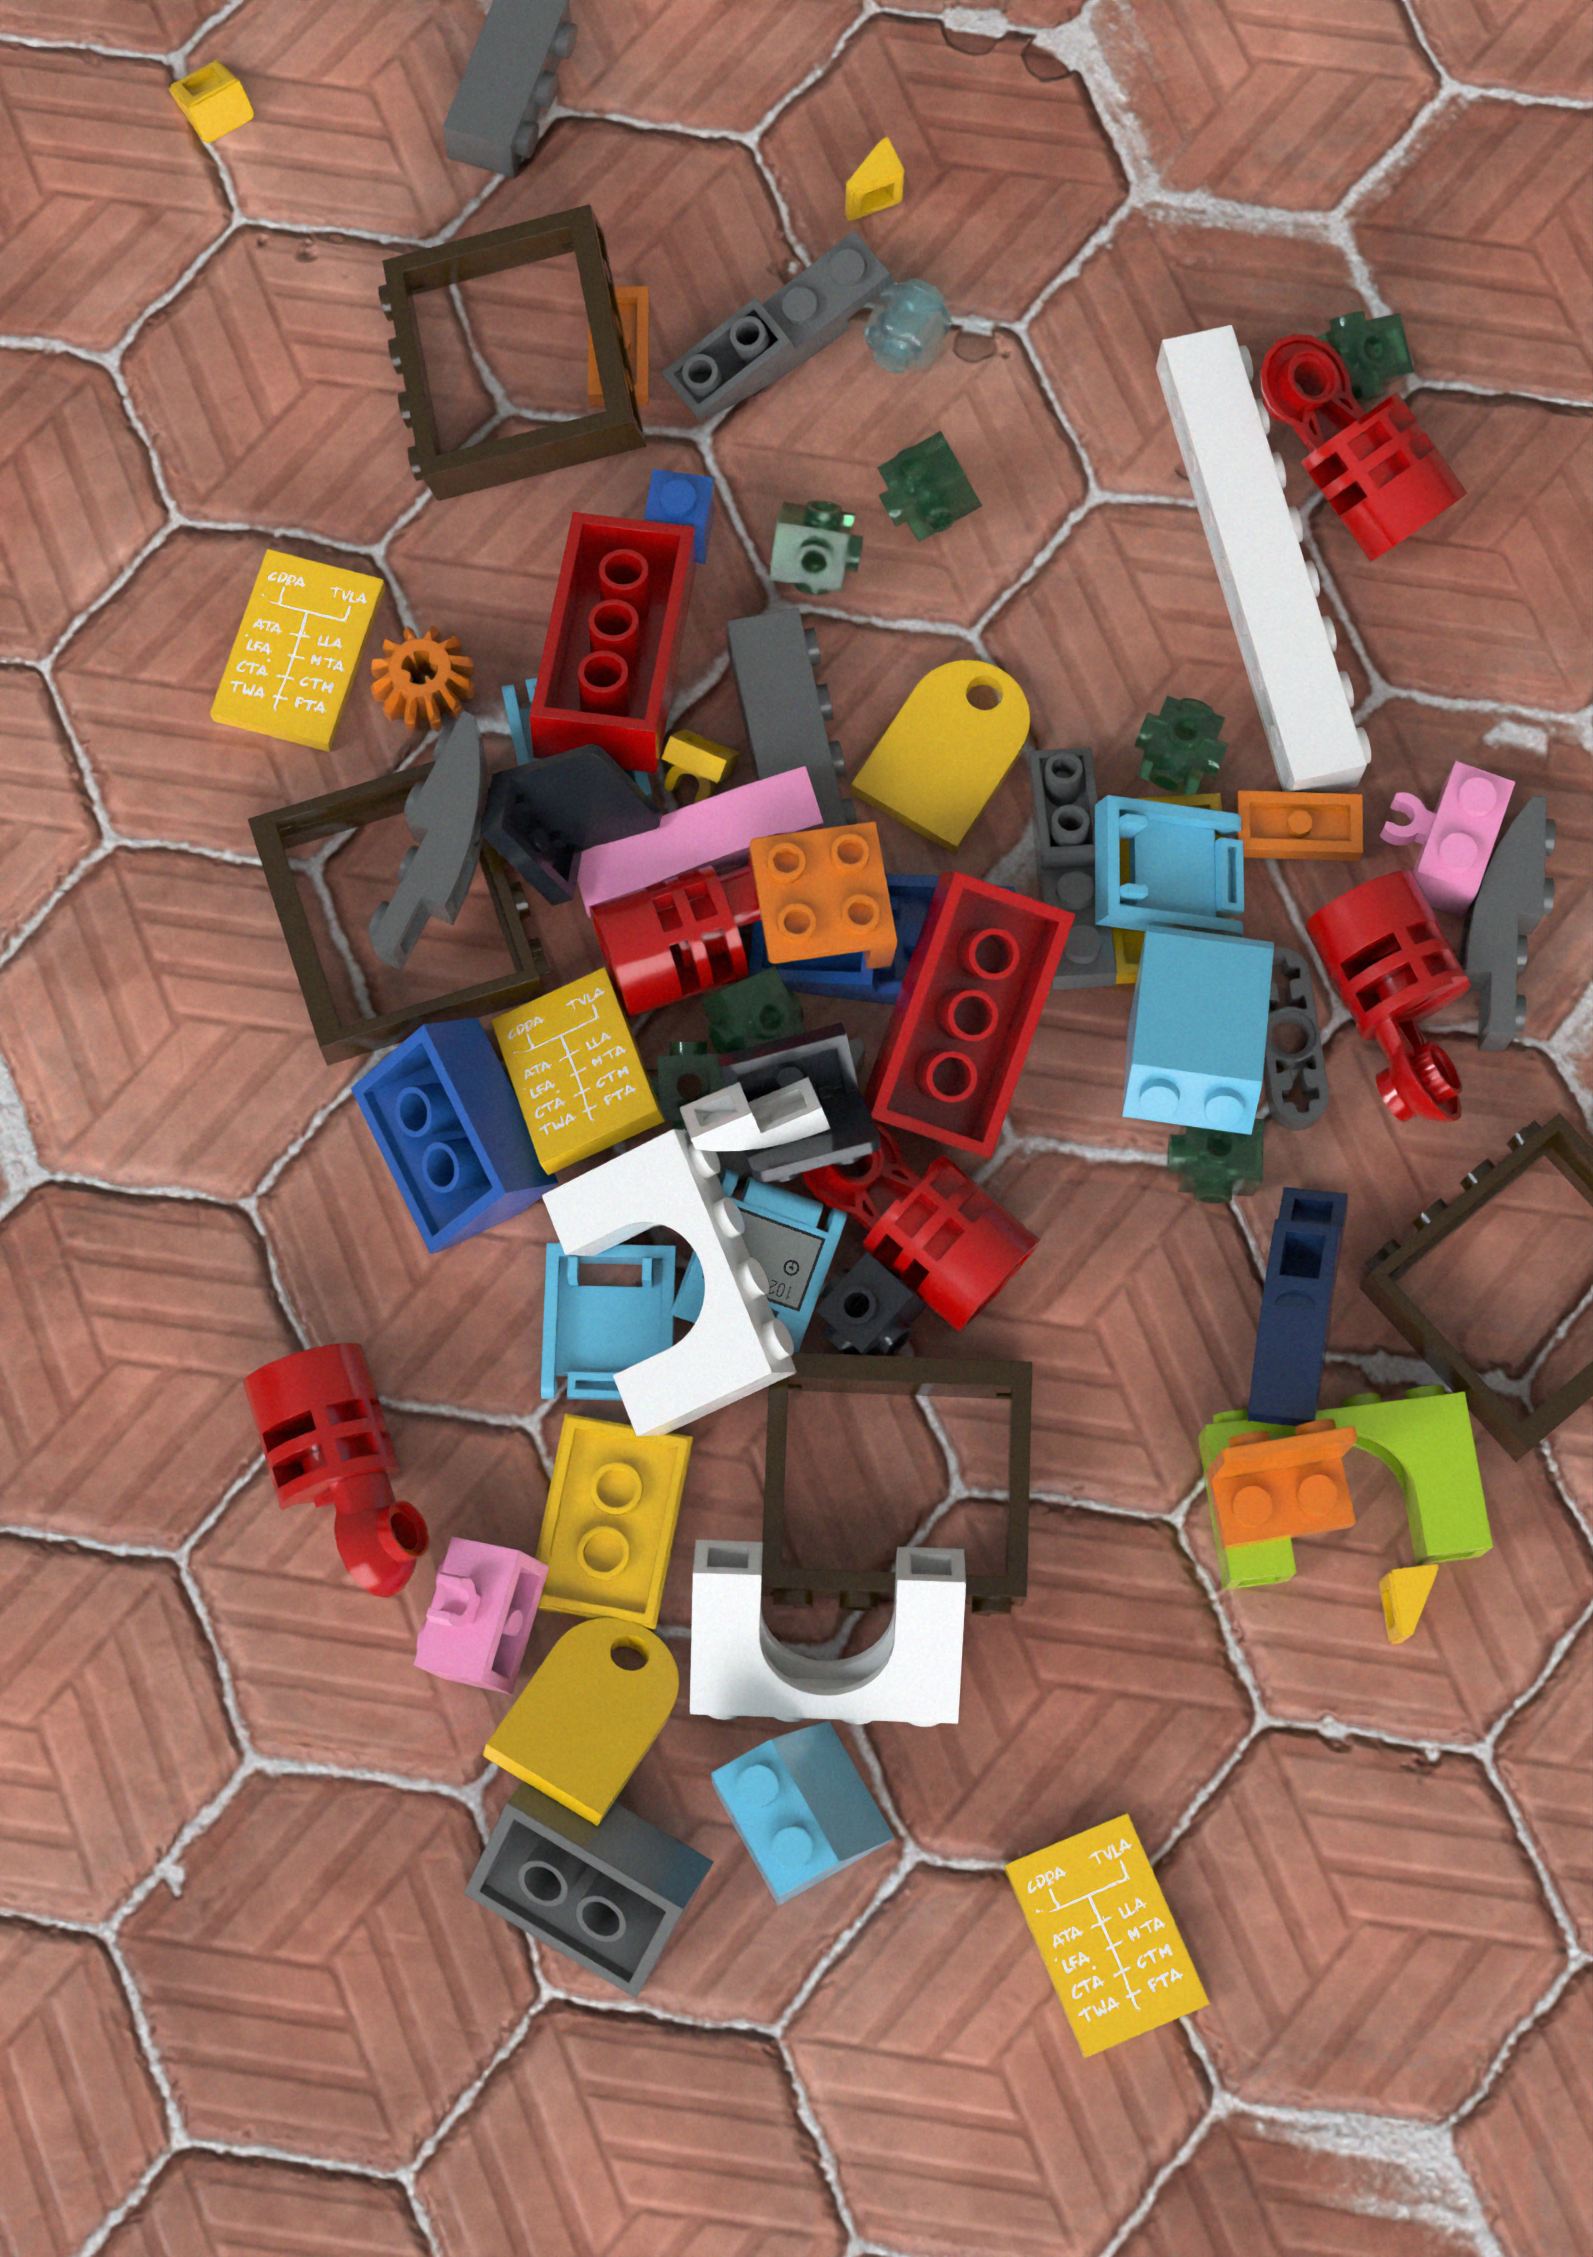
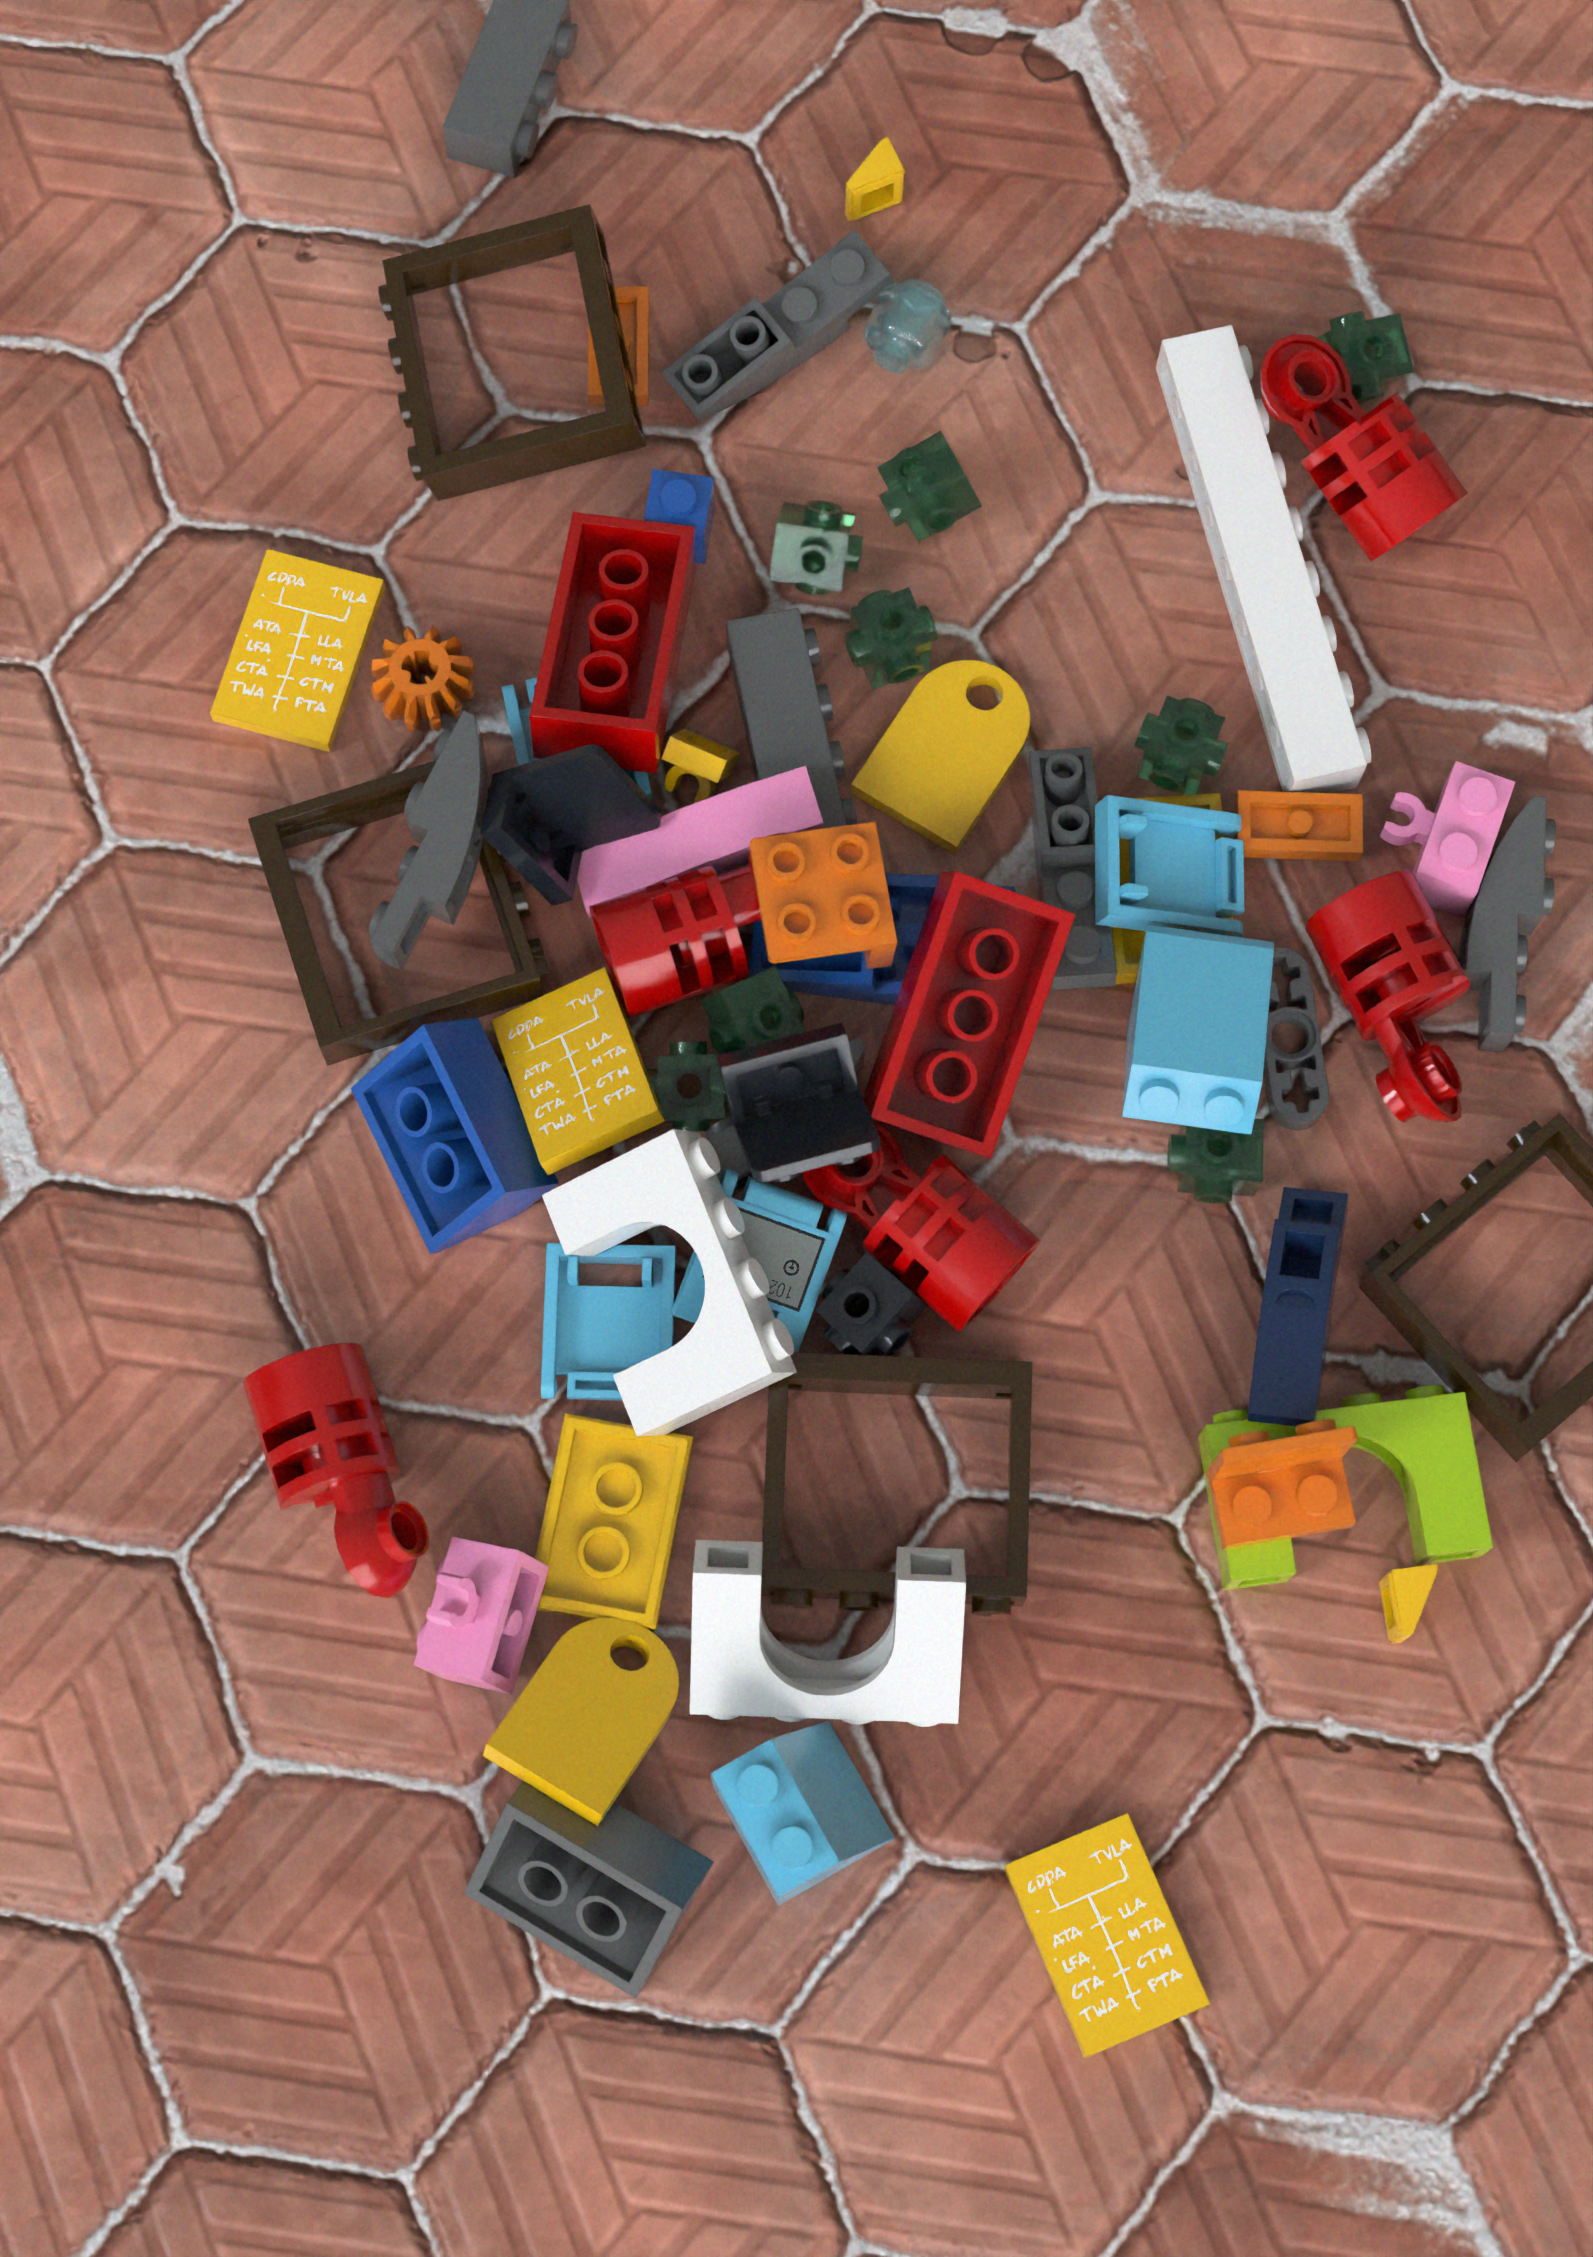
yellow slope [168,60,254,143] -> none
white slope [680,1077,830,1151] -> none
none -> clear green brick [844,587,938,690]

